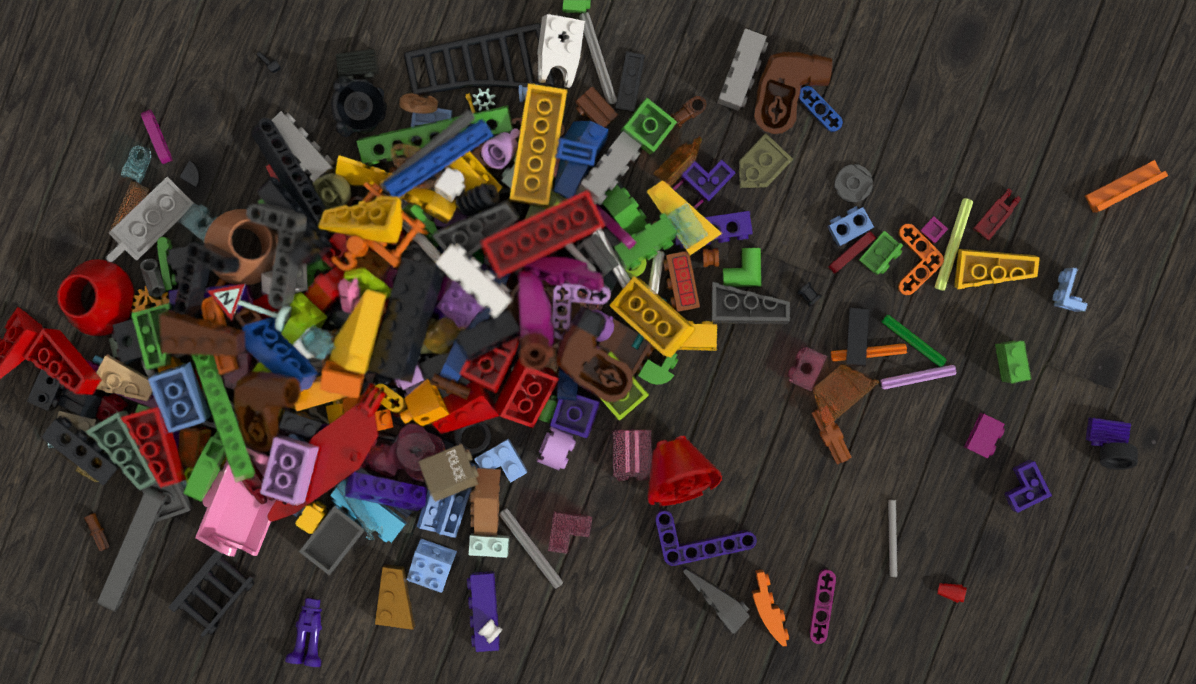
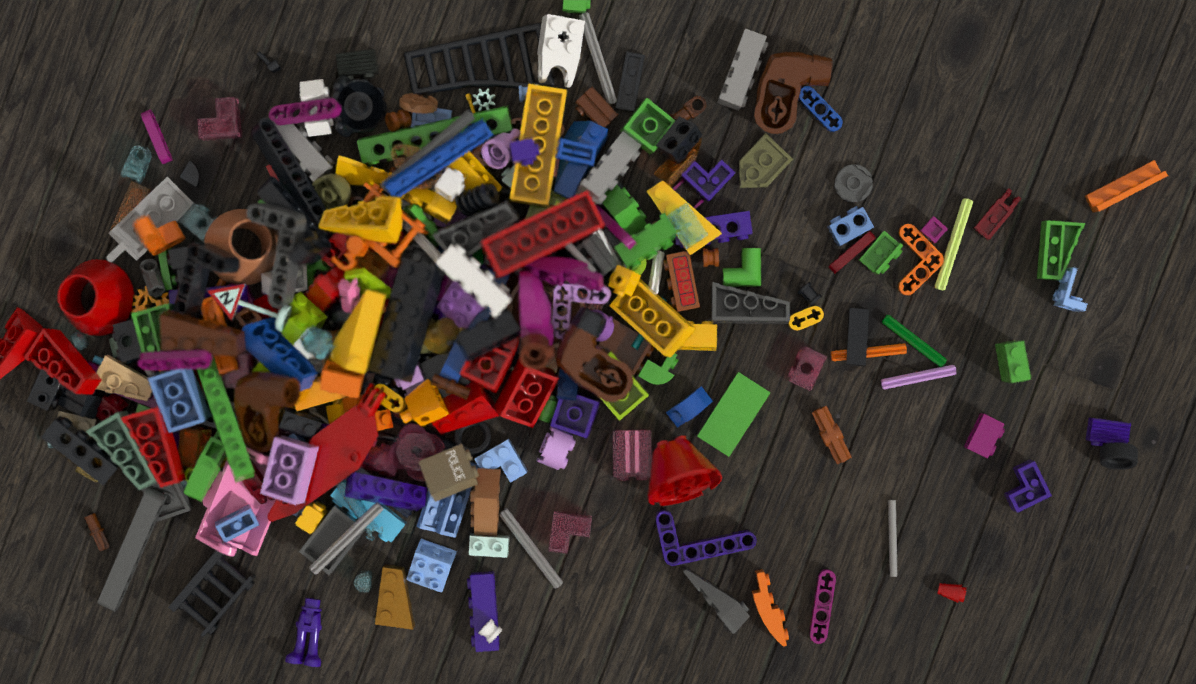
clear orange wing [813,364,879,429] -> none
yellow wedge [954,249,1039,289] -> none
none -> clear light blue tile [70,331,89,350]
none -> orange beam [133,216,185,255]
none -> magenta beam [138,350,212,370]
none -> clear pink brick [197,97,242,141]
none -> medium blue brick [215,504,259,543]
none -> magenta beam [269,98,342,125]
none -> white brick [300,79,334,137]
none -> light grey axle [309,503,383,574]
none -> clear light blue brick [354,571,372,593]
none -> dark orange wheel [385,109,412,132]
none -> dark purple brick [510,138,540,166]
none -> yellow brick [608,265,641,297]
none -> black brick [656,116,703,164]
none -> blue brick [666,386,713,428]
none -> bright green tile [697,372,770,457]
none -> yellow beam [788,306,824,331]
none -> bright green wedge [1037,220,1085,280]

